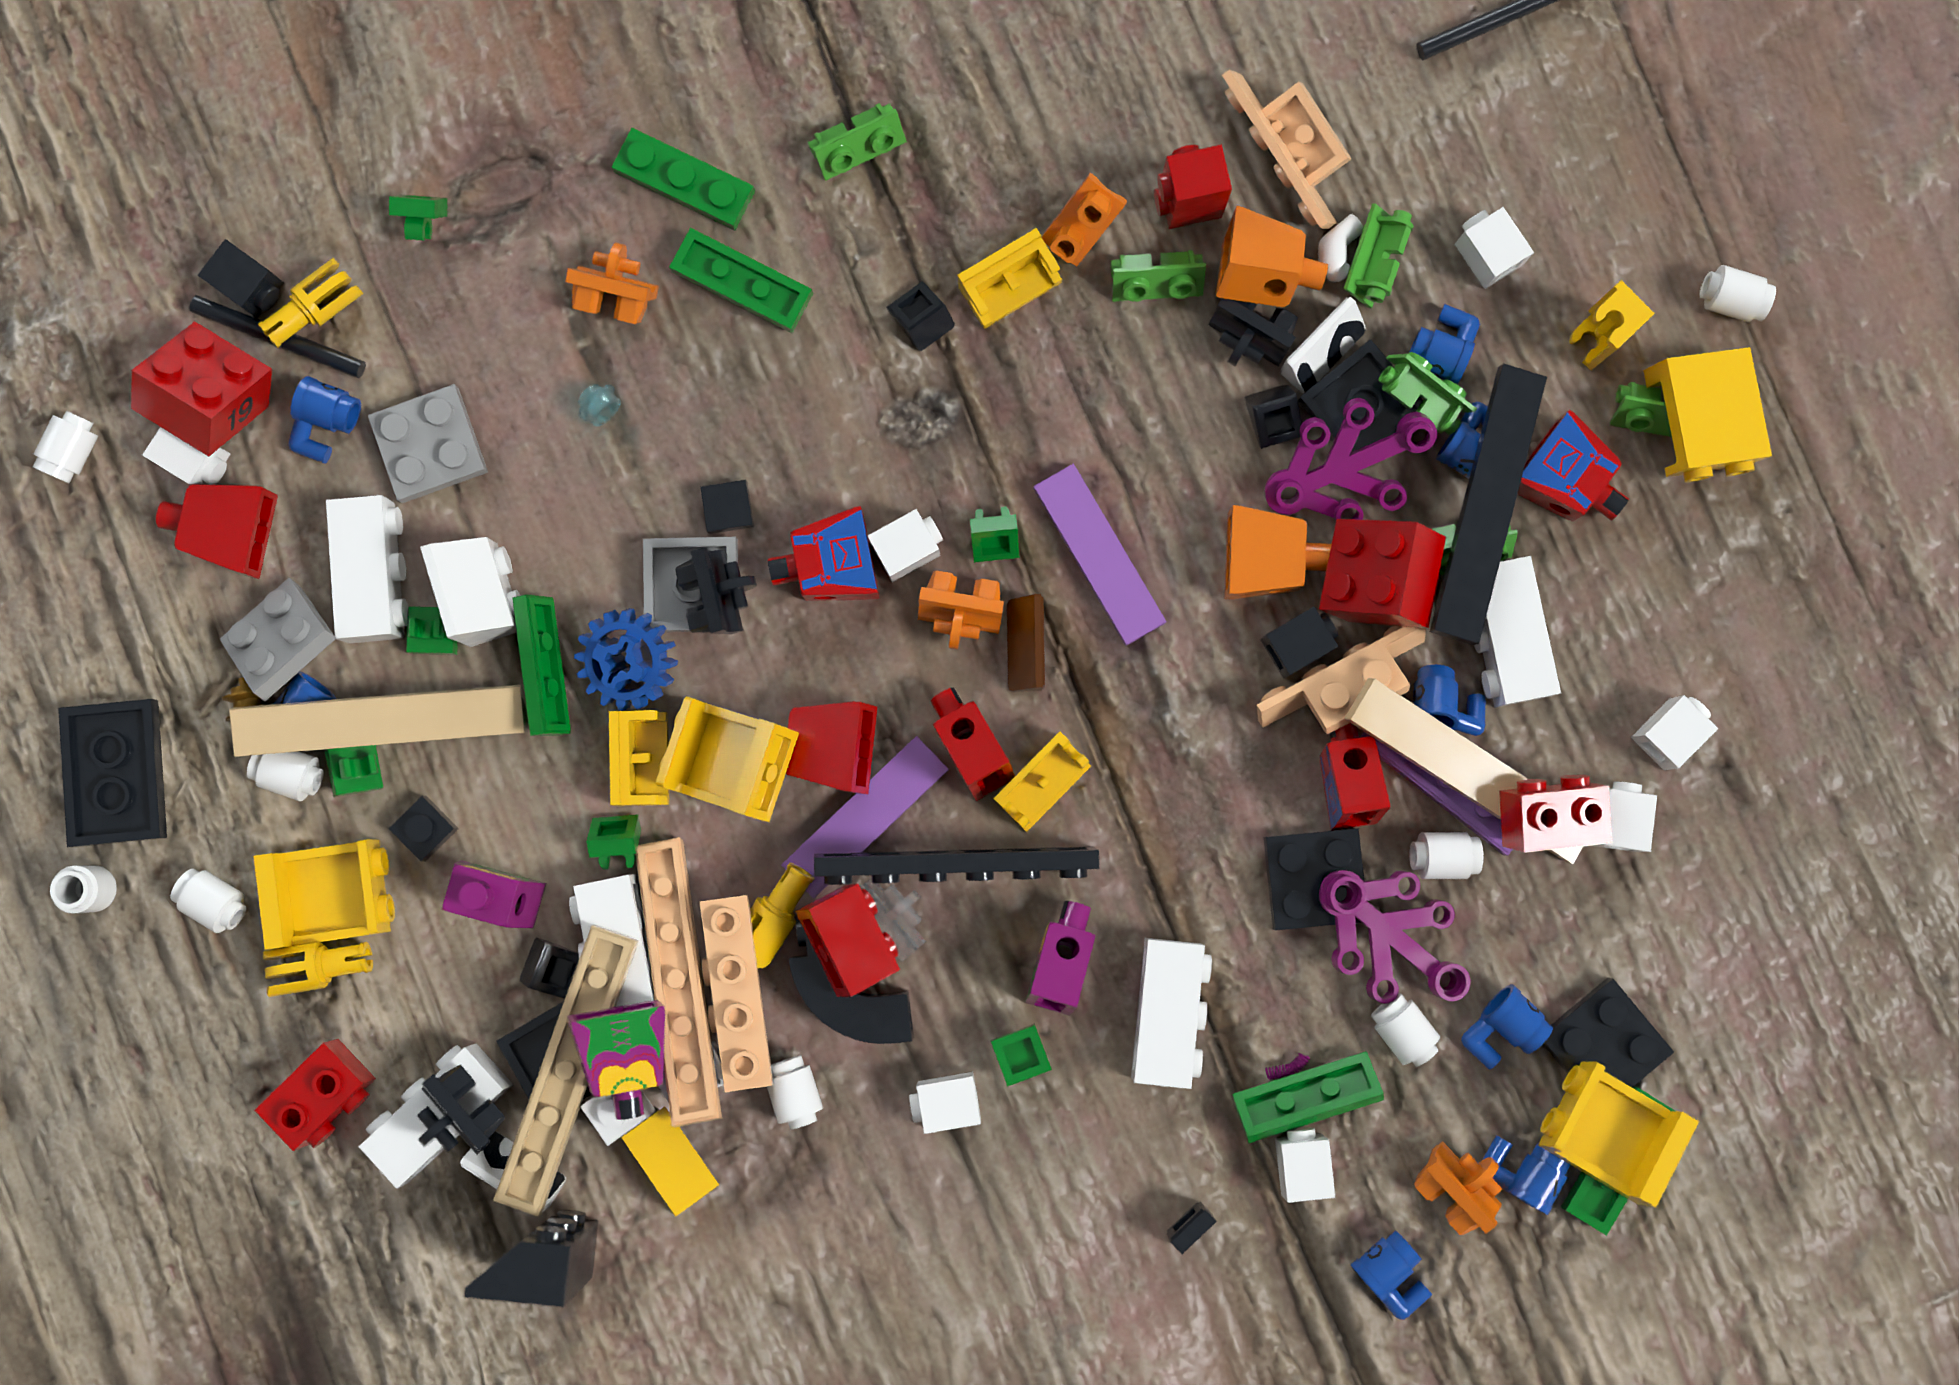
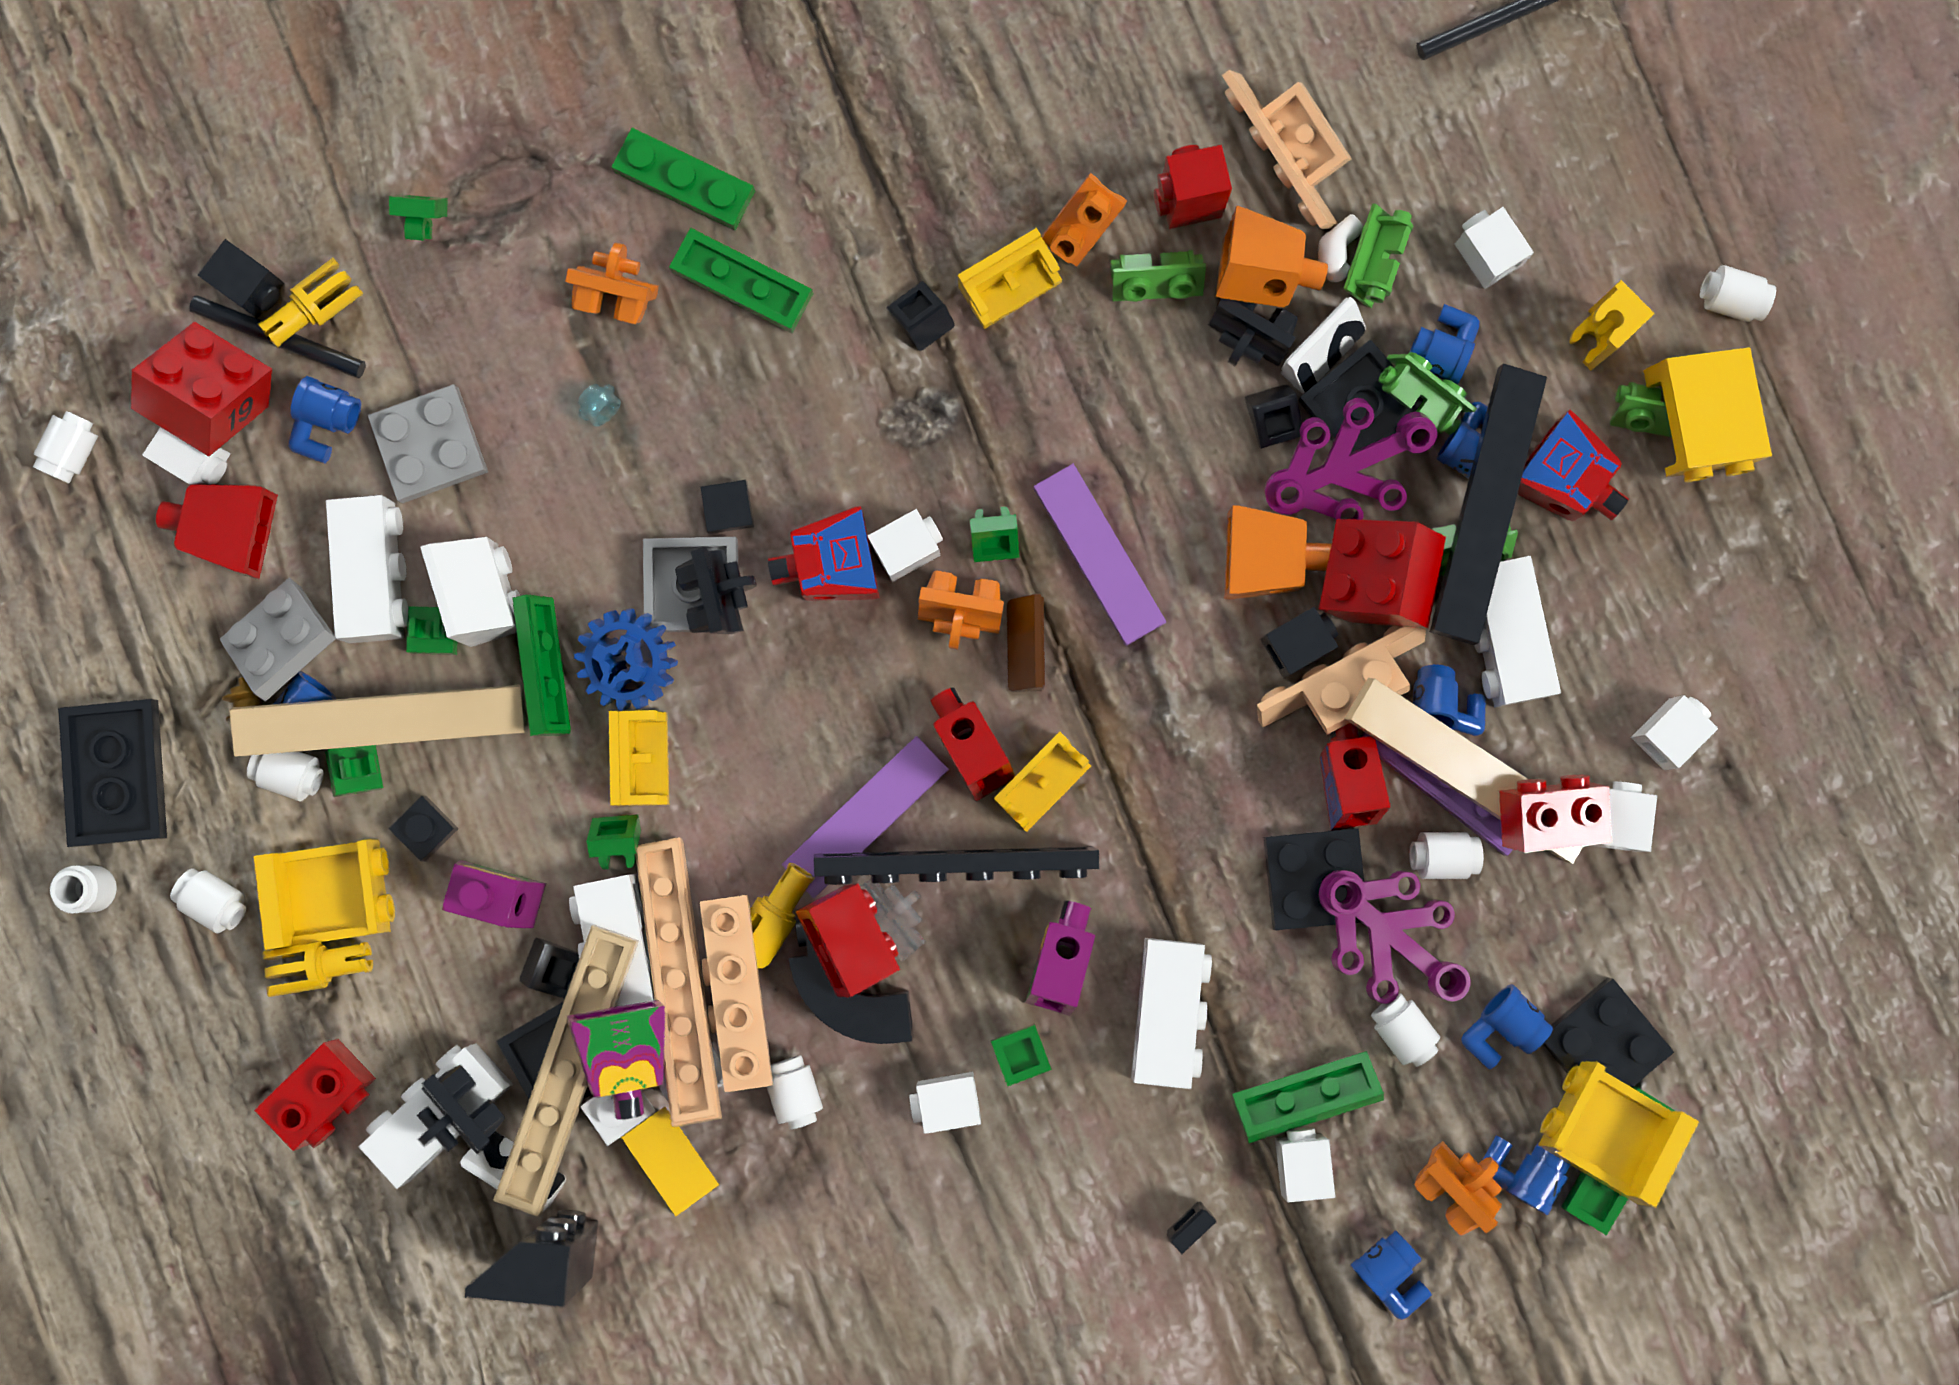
yellow panel [656,696,799,822] -> none
red torso [786,701,878,795] -> none
bright green hinge [808,103,907,181] -> none
magenta leg [1265,1053,1310,1081] -> none

